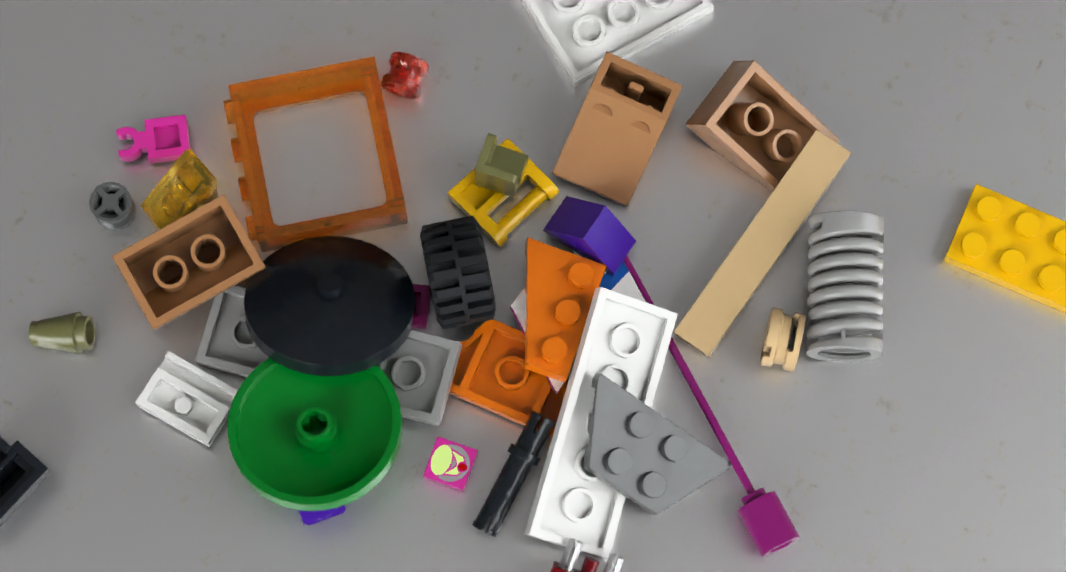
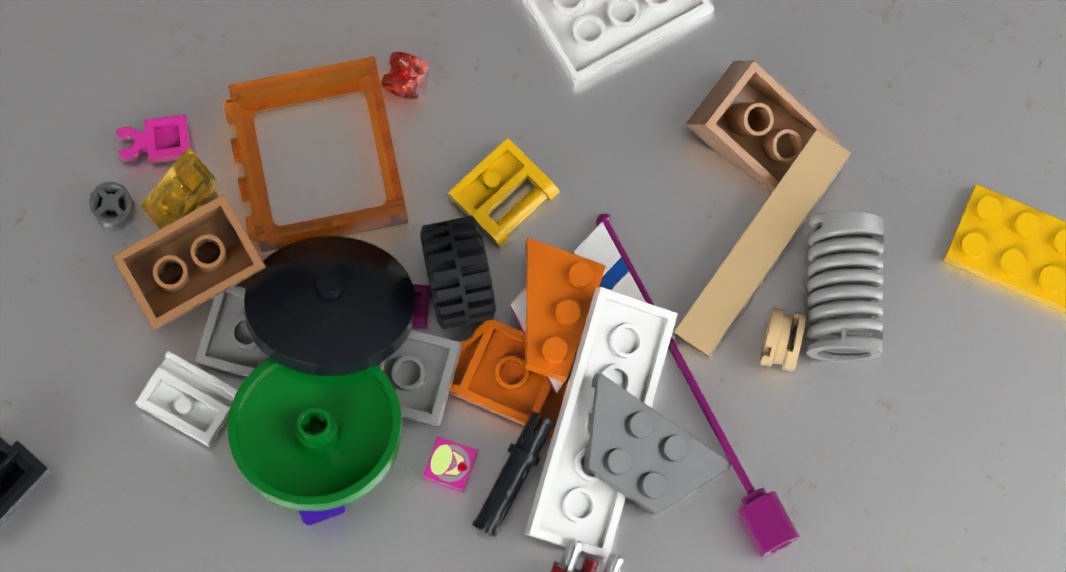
olive cone [29,312,95,354] -> none
olive panel [474,133,528,198] -> none
dark purple slope [543,196,636,276] -> none
medium nougat slope [552,52,683,207] -> none

